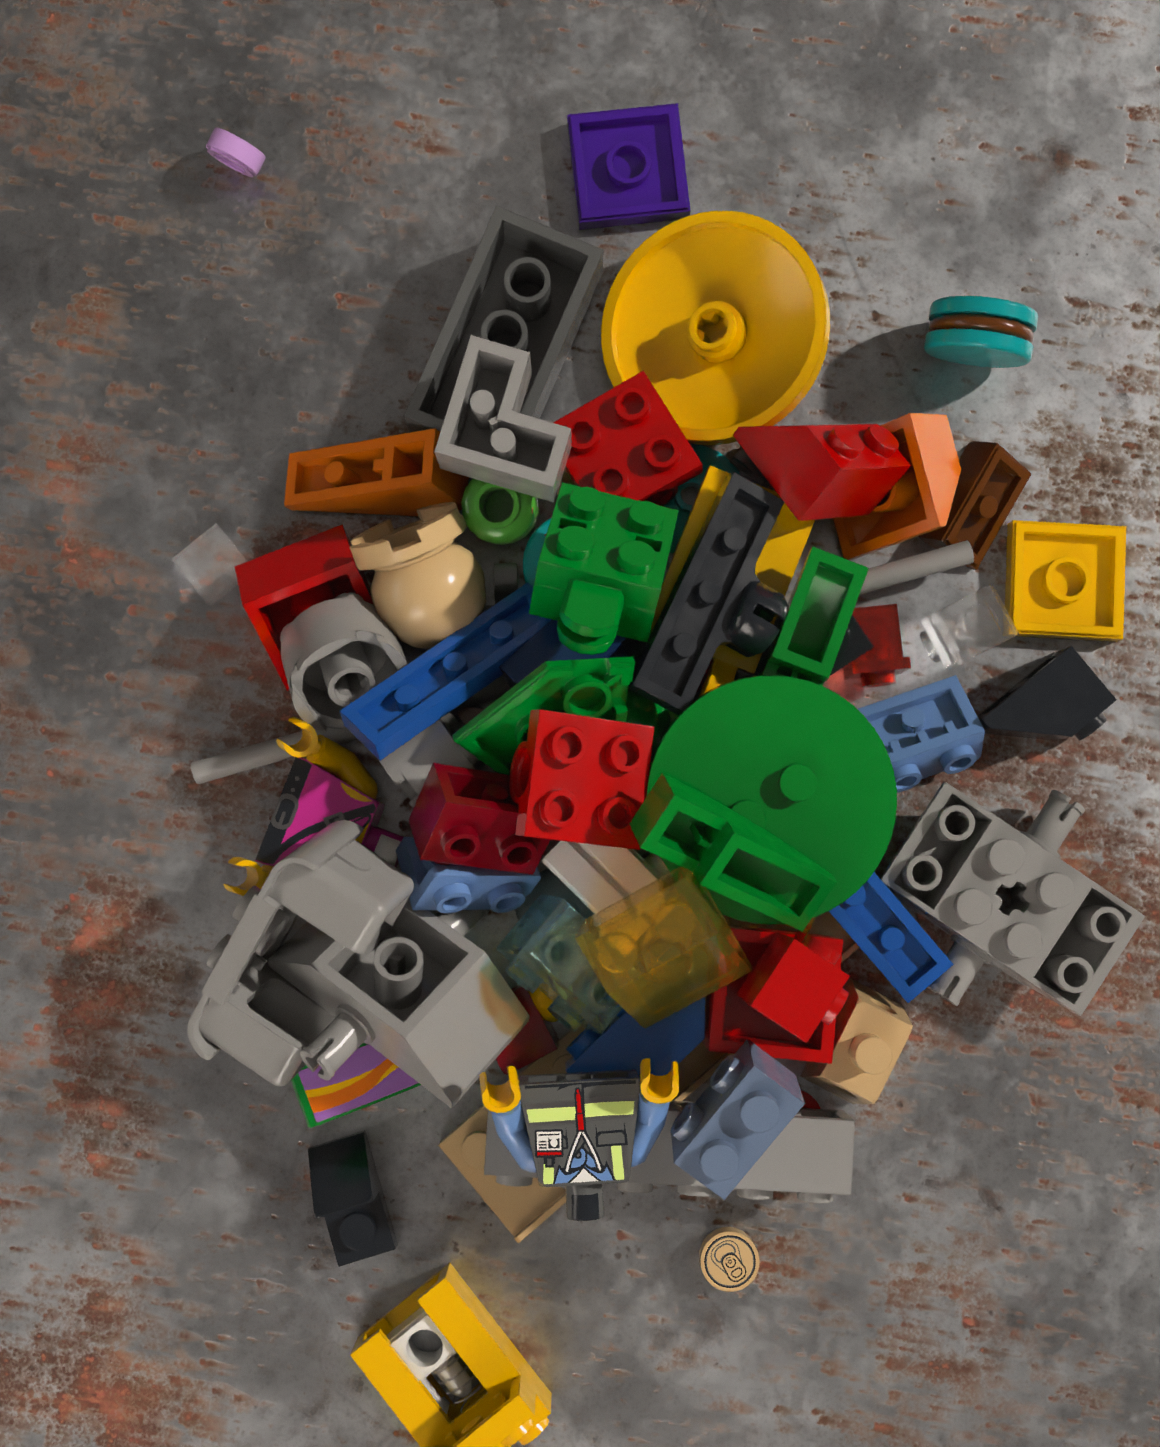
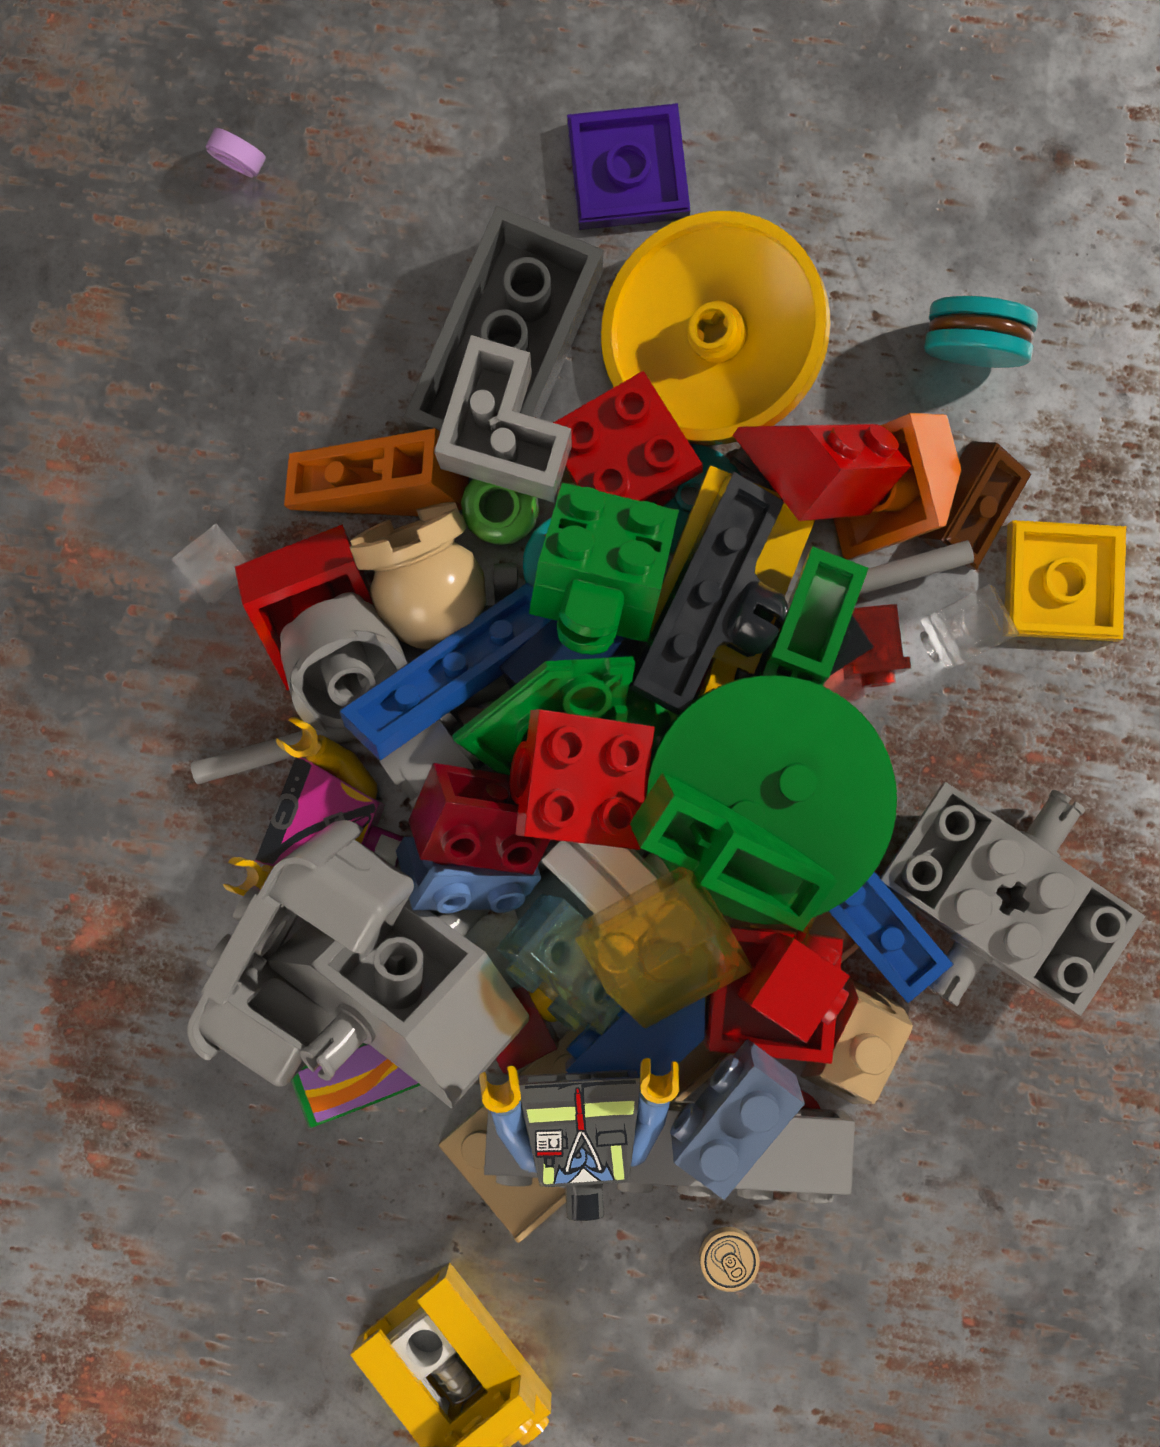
black slope [308,1130,398,1267] -> none
medium blue bracket [858,675,985,793] -> none
black slope [977,646,1117,741] -> none

